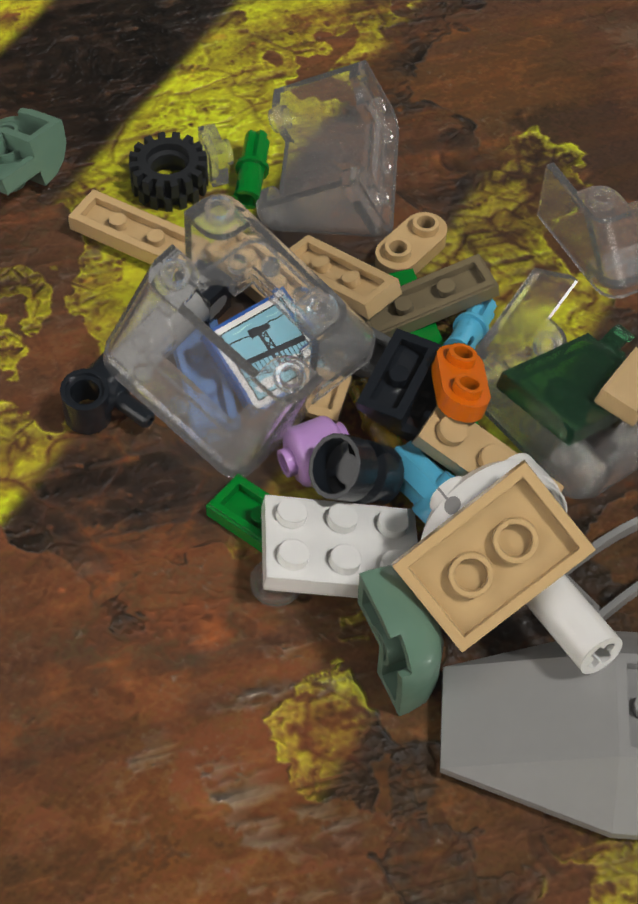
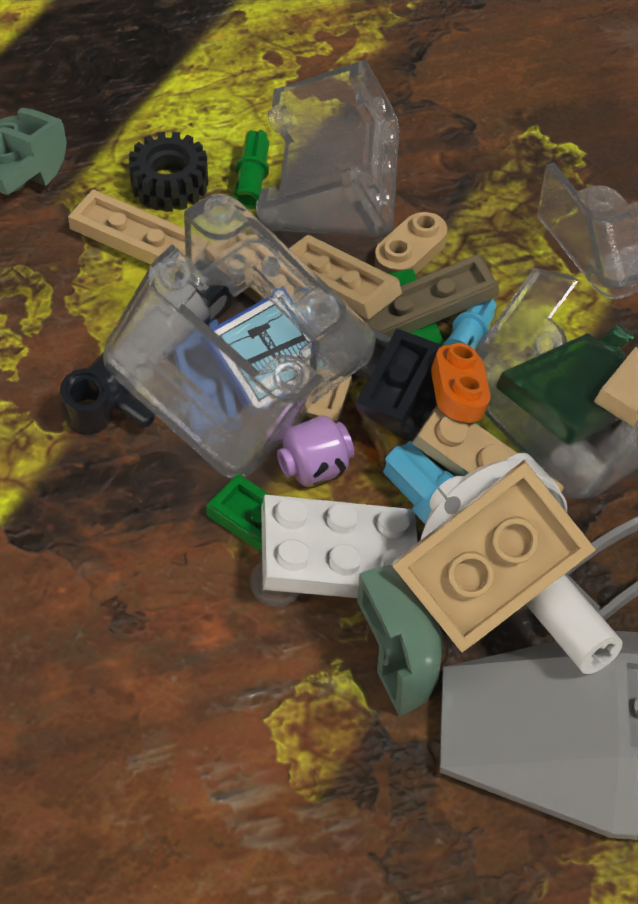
clear plate [198,123,234,187] -> none
black wheel [309,433,404,506] -> none

